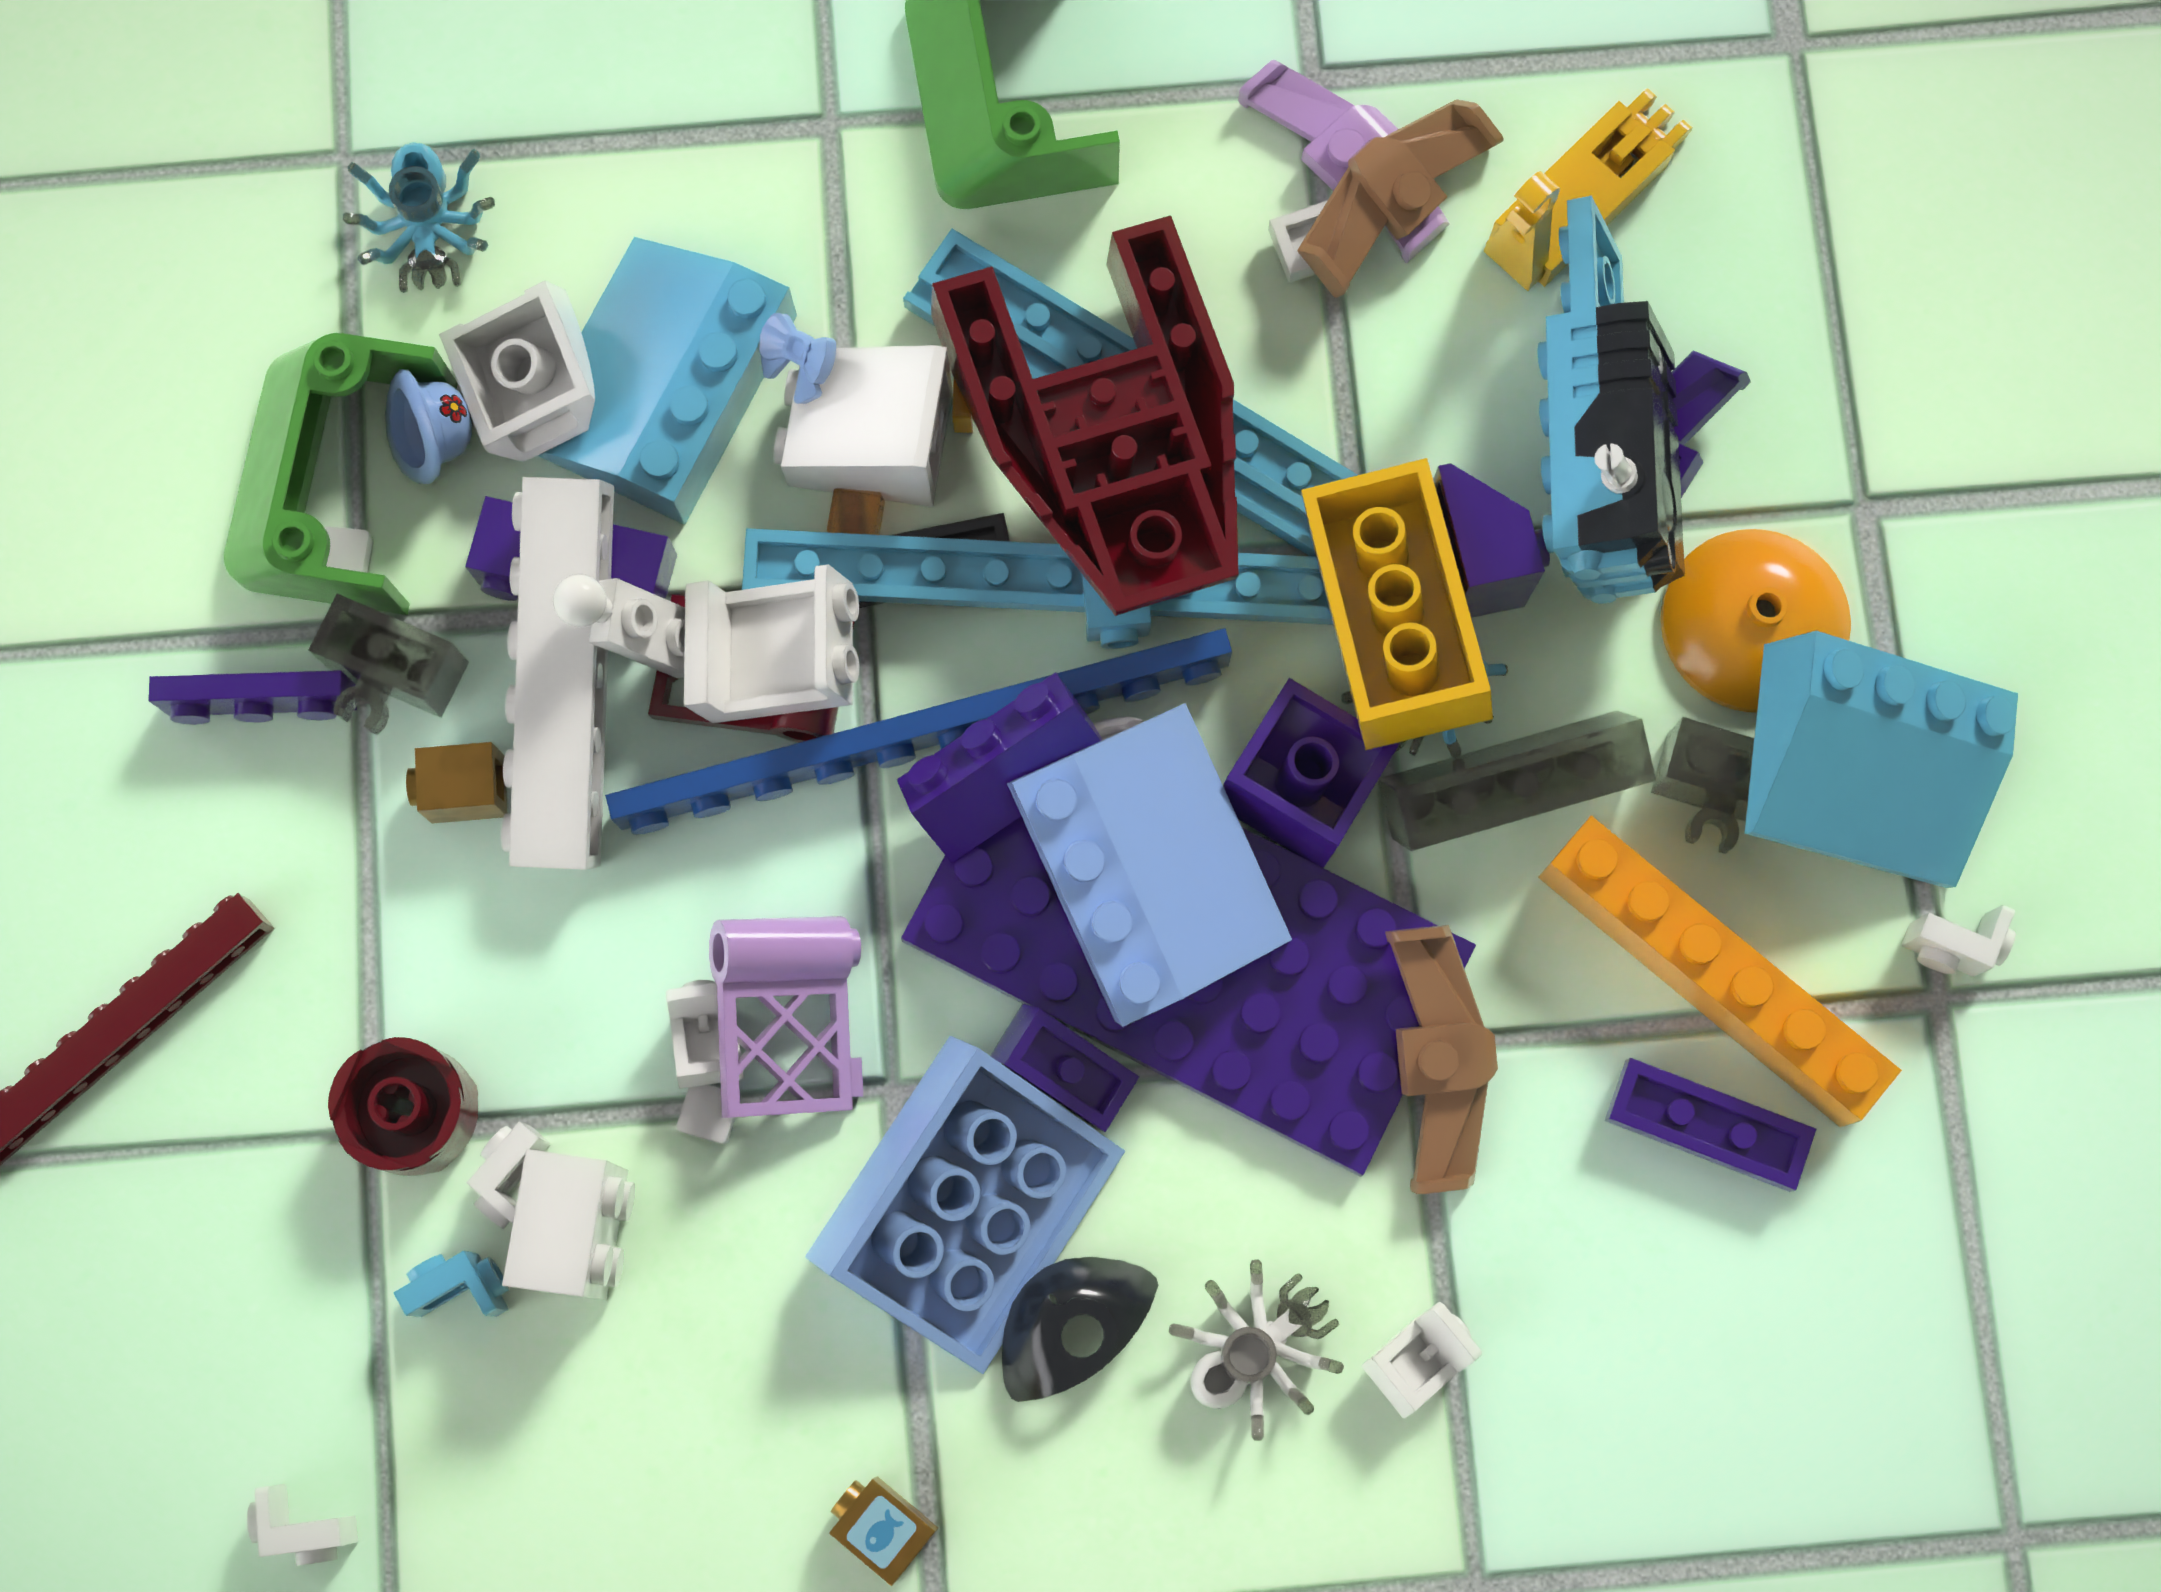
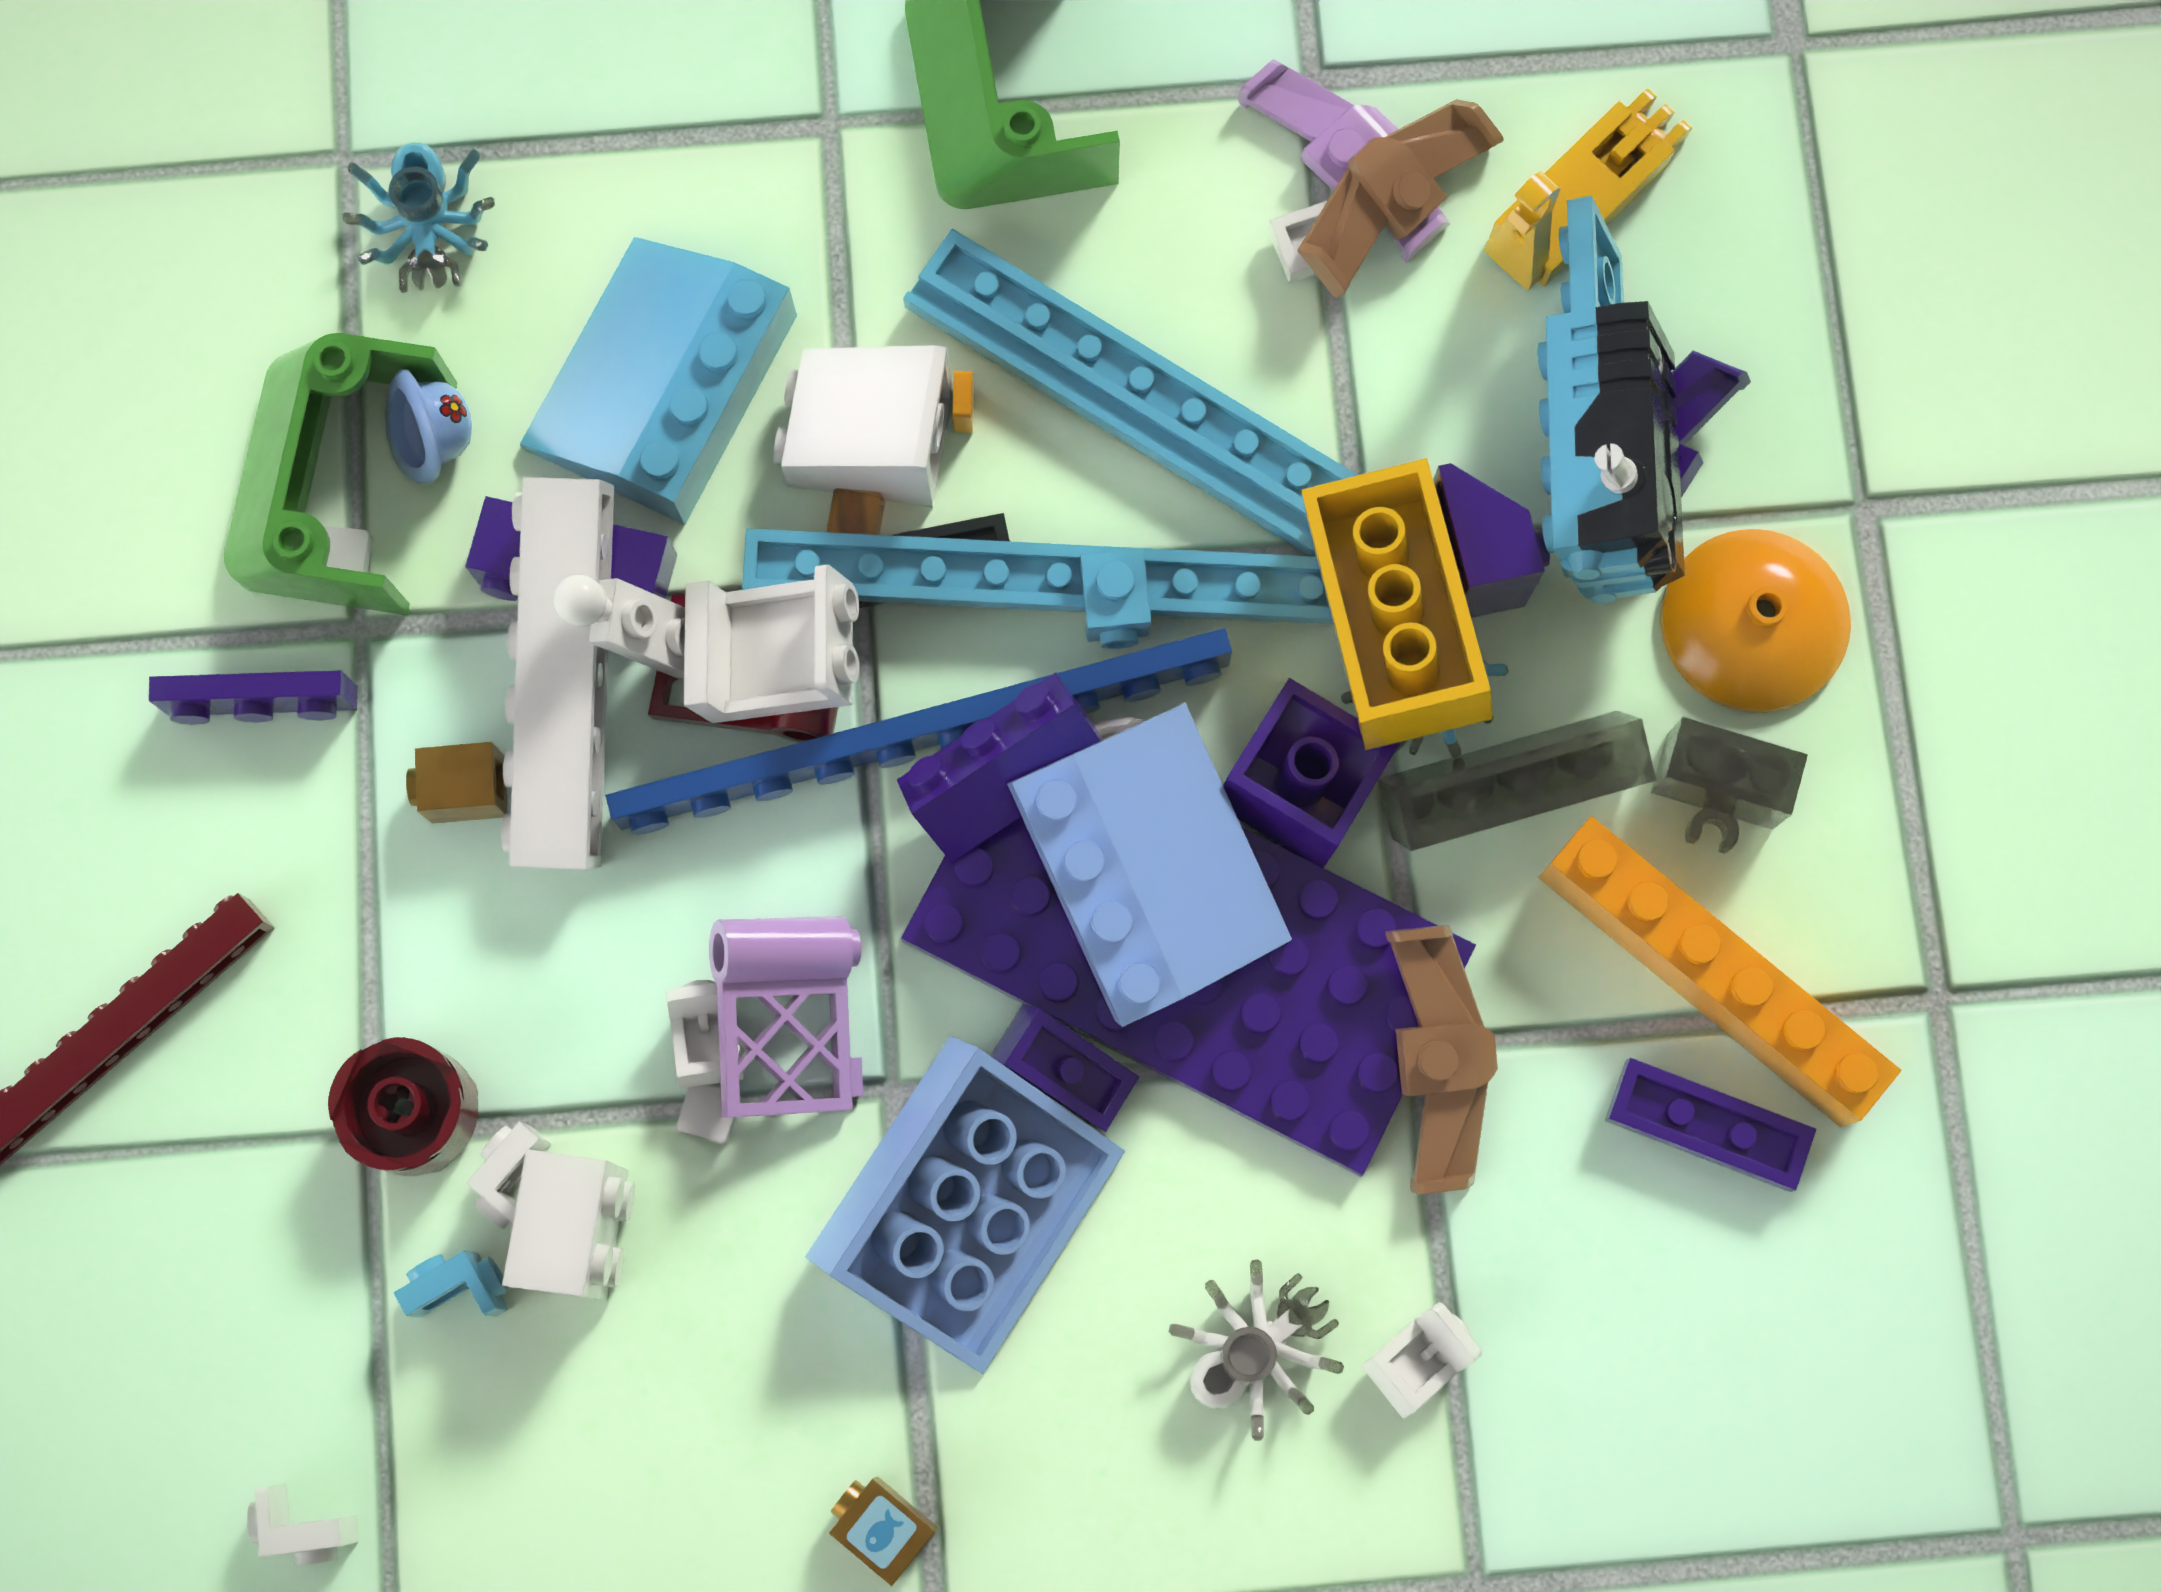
clear smoke brick [308,593,469,735] -> none
white slope [439,280,595,462] -> none
light blue piece [759,313,836,404] -> none
dark red wedge [931,215,1239,616] -> none
black piece [1002,1257,1159,1402] -> none
medium azure slope [1745,631,2018,888] -> none
white bracket [1901,905,2016,977] -> none

